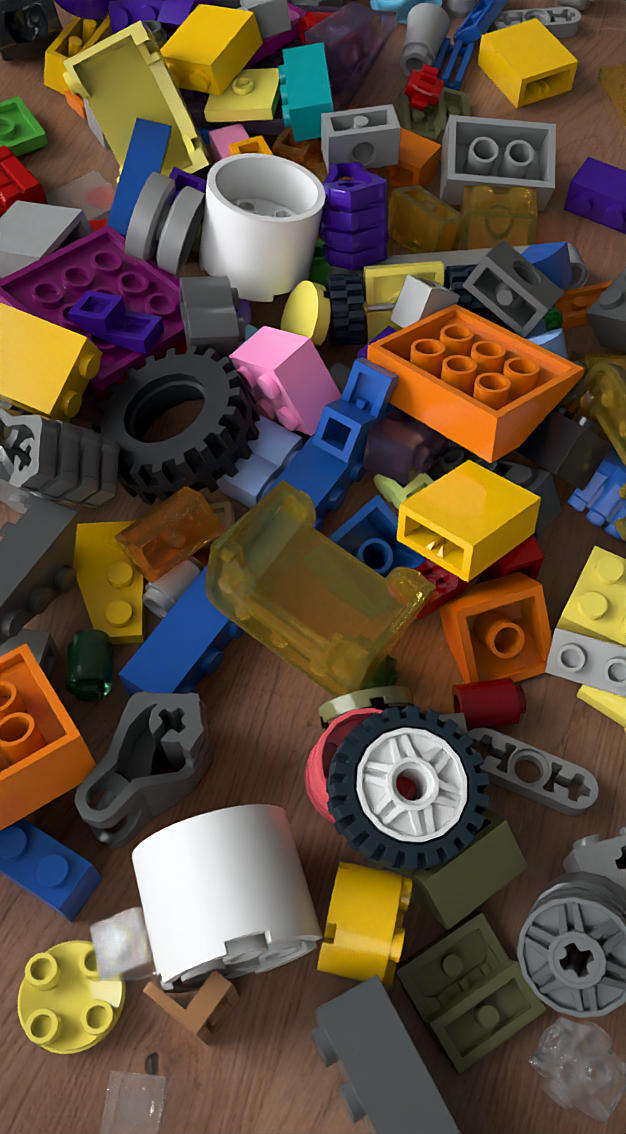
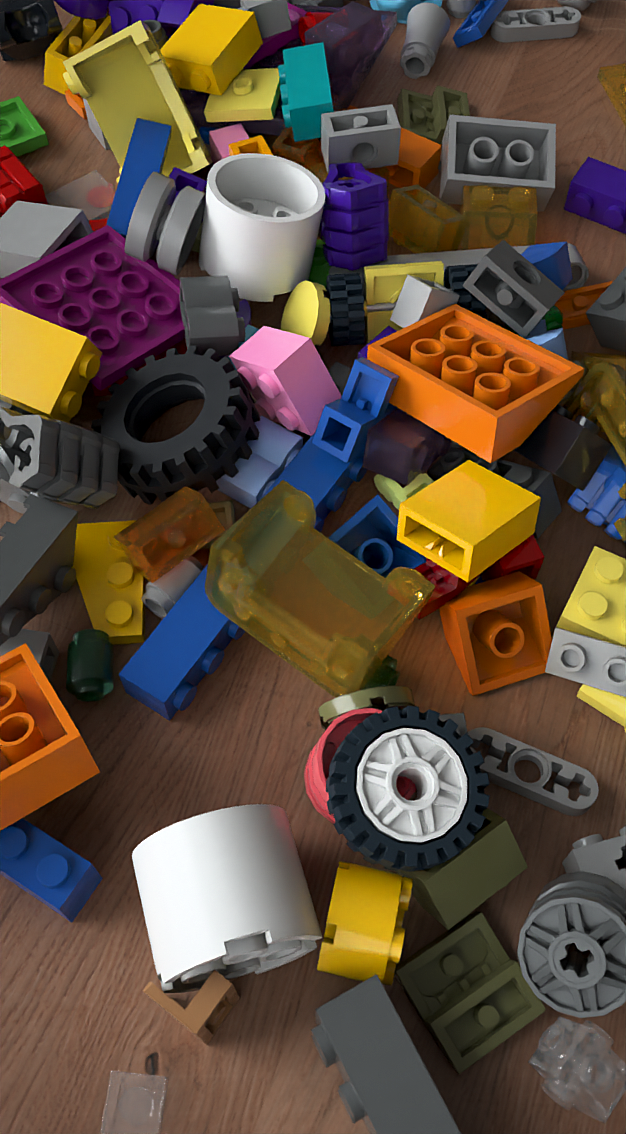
light yellow dish [18,940,126,1054] -> none
dark purple slope [68,290,164,354] -> none
dark grey piece [74,691,213,849] -> none
clear brick [90,907,157,982] -> none
red gear [403,63,444,111] -> none
blue tile [433,38,475,91] -> none
dark red brick [452,677,526,732] -> none
yellow brick [477,18,578,108] -> none

